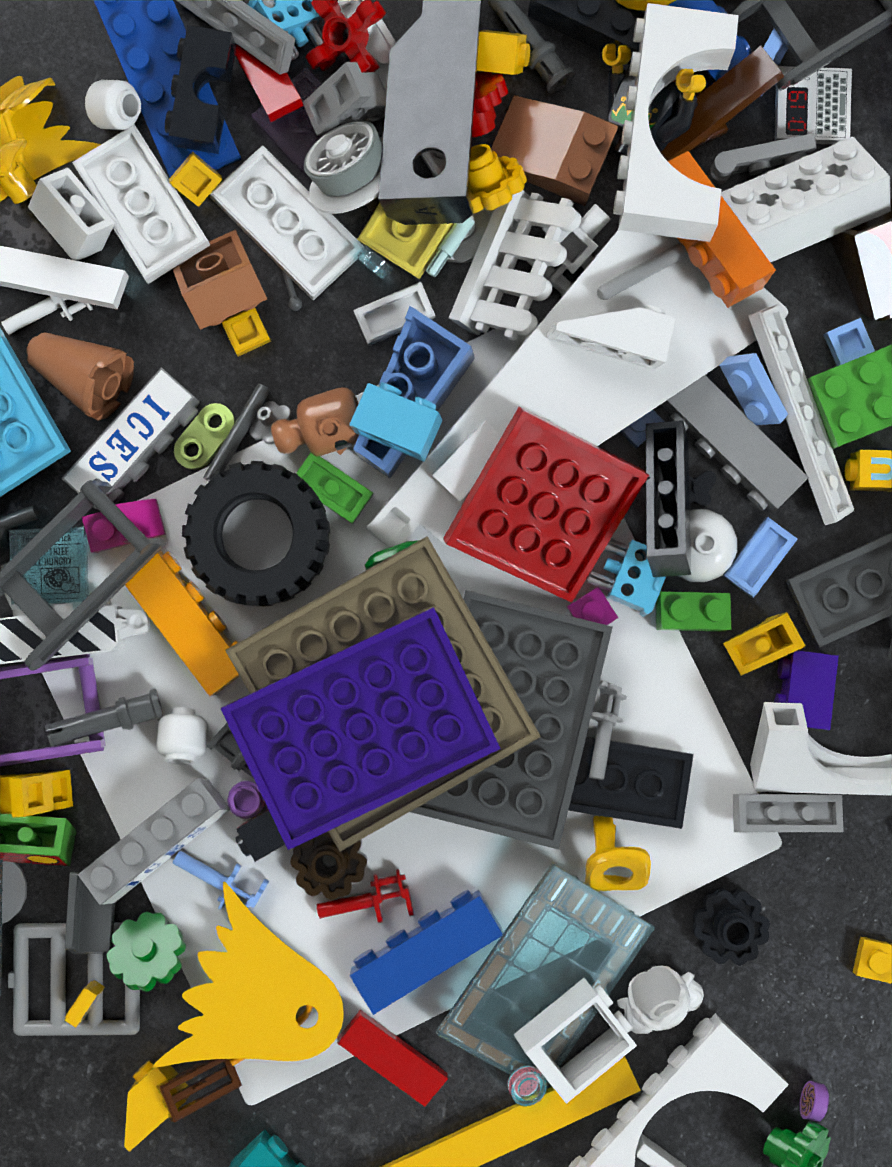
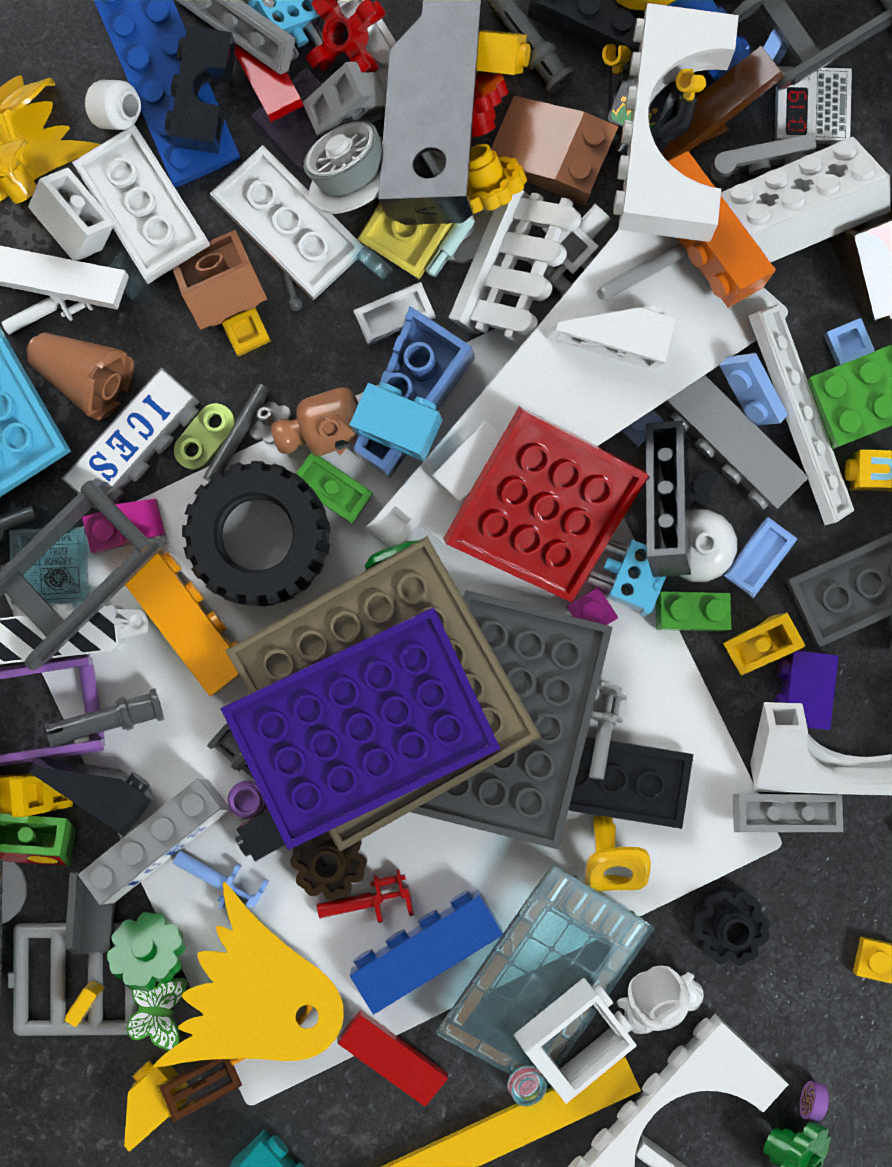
white head [157,707,207,764] -> none
yellow plate [169,151,222,207] -> none
none -> black slope [30,757,152,837]
none -> animal [127,978,188,1051]

